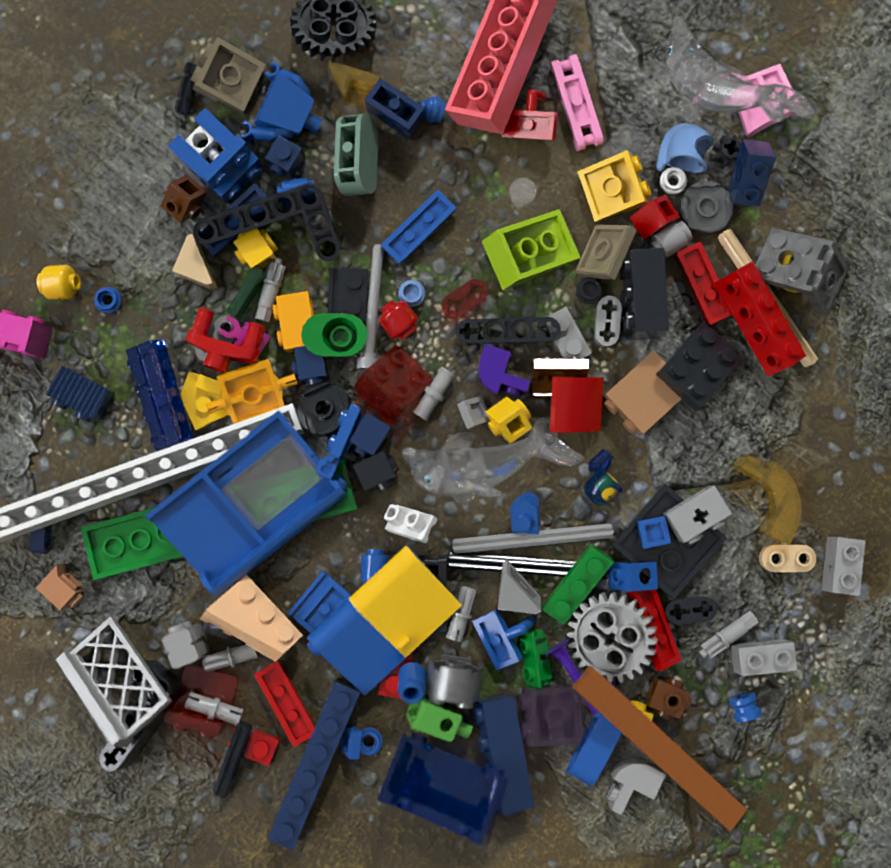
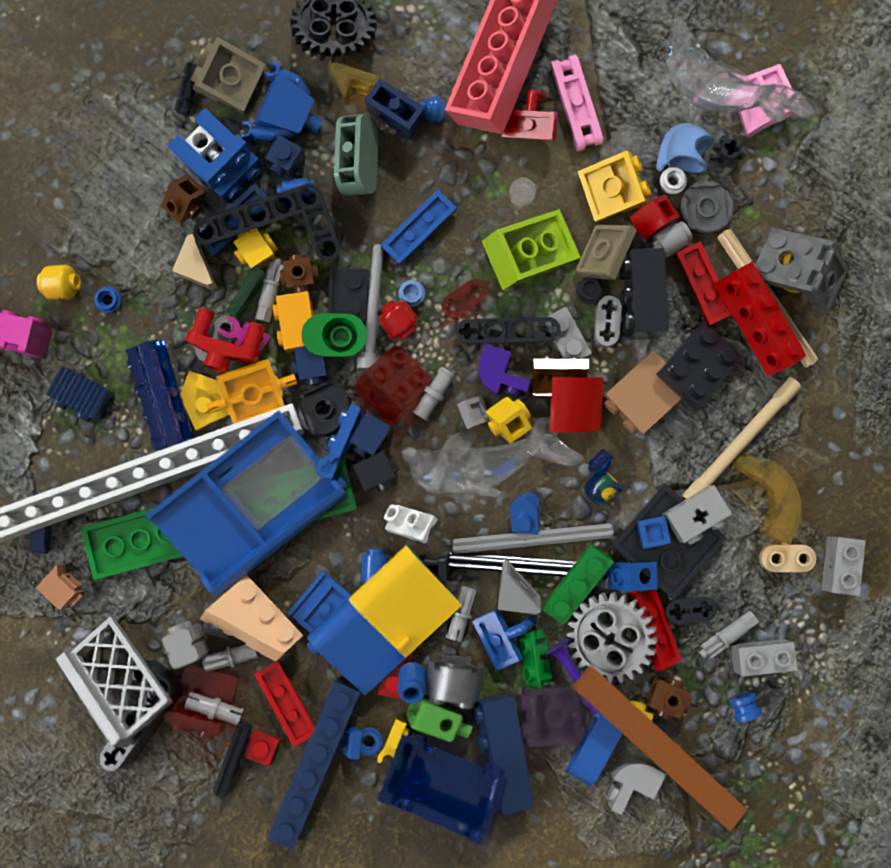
dark blue brick [728,139,776,207] -> none
none -> reddish brown brick [280,255,320,294]
none -> yellow plate [378,715,410,769]
none -> tan piece [681,377,802,500]

